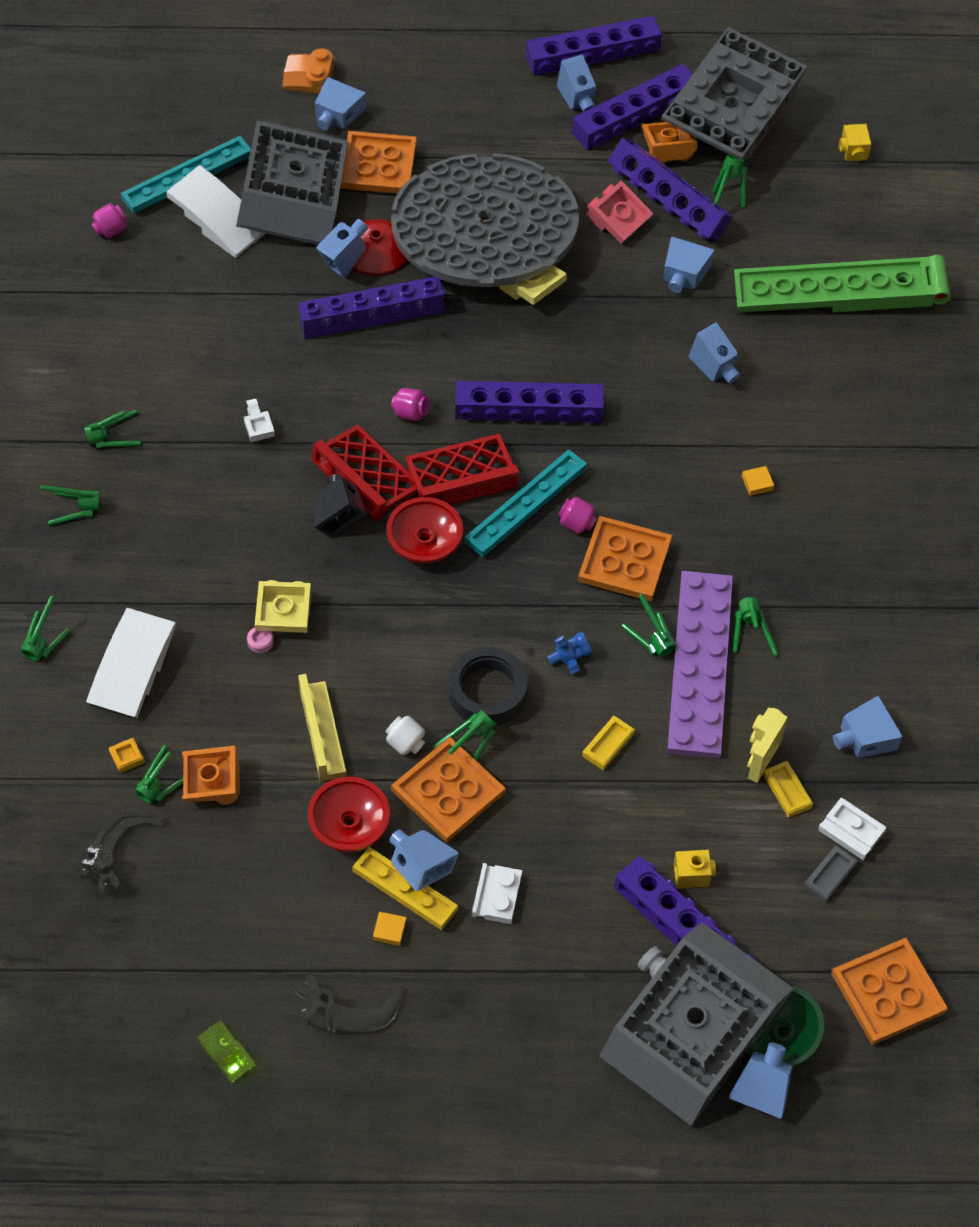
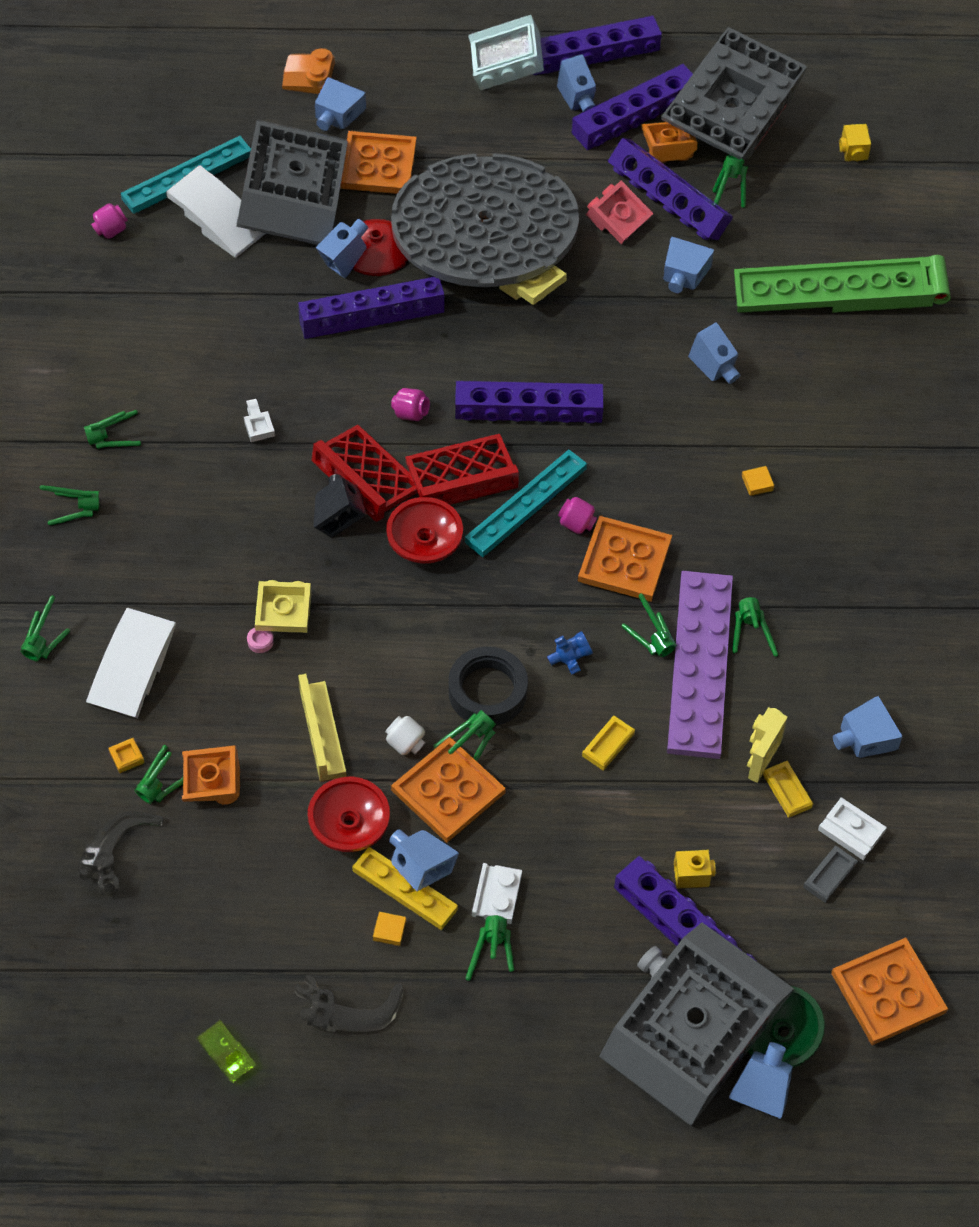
none -> green plant [466,915,514,981]
none -> light aqua window [468,15,544,90]

